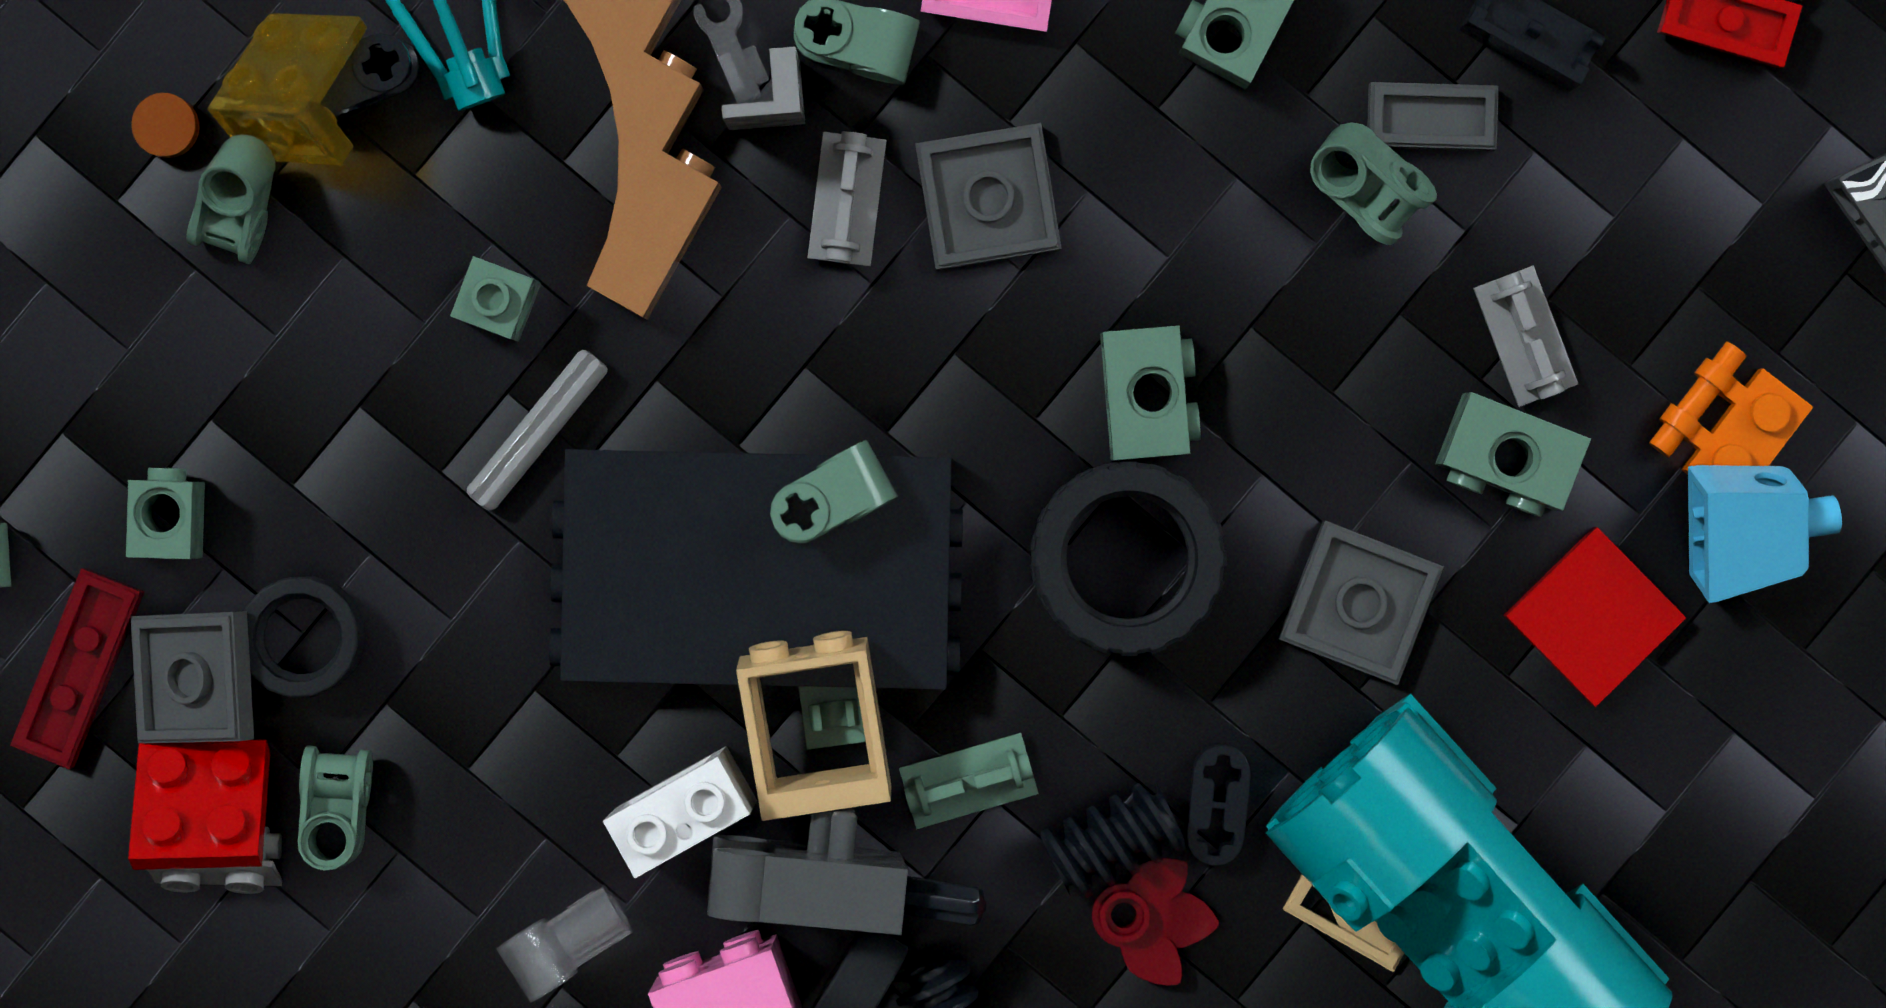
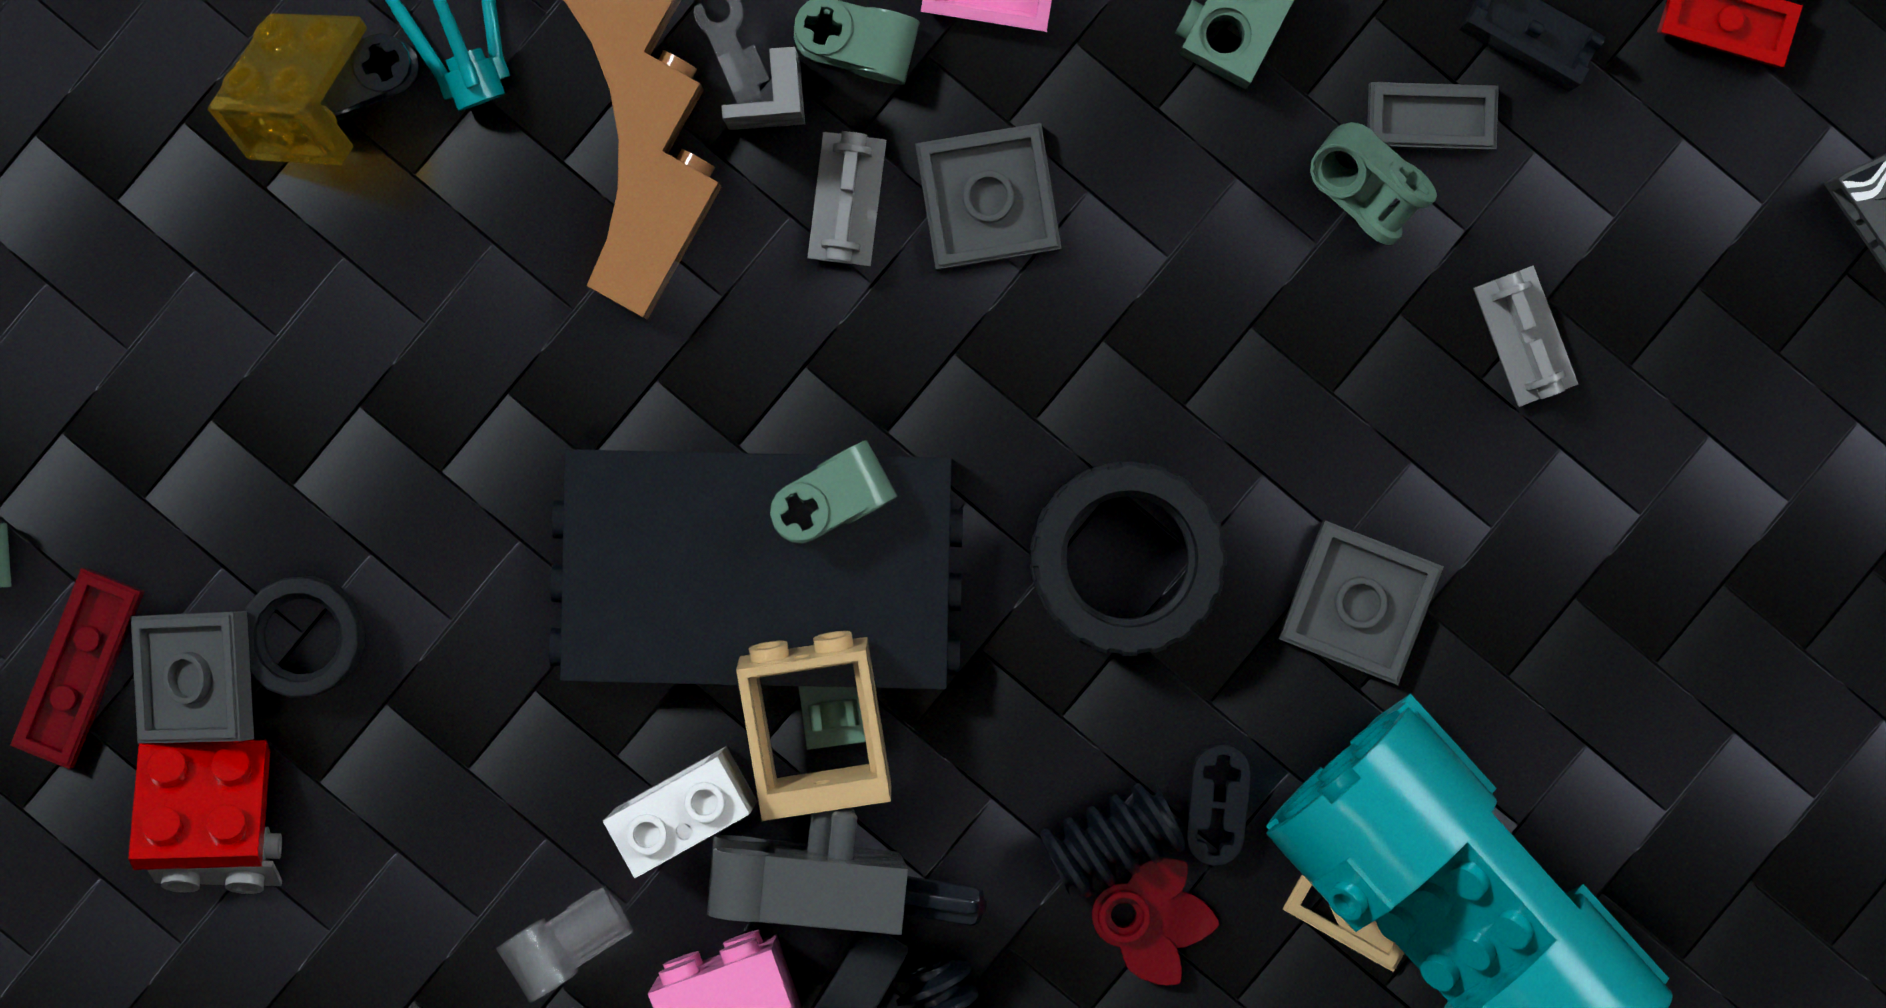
sand green brick [126,468,205,559] -> none
dark orange tile [131,93,200,158] -> none
sand green piece [186,134,275,264] -> none
sand green piece [297,745,373,871] -> none
sand green brick [450,256,541,342] -> none
light grey axle [466,350,608,511] -> none
sand green hinge [899,733,1039,829] -> none
sand green brick [1100,325,1201,461] -> none
sand green brick [1435,392,1591,518] -> none
red tile [1503,527,1686,707] -> none
orange plate [1649,341,1813,475] -> none
medium azure torso [1688,465,1842,603] -> none

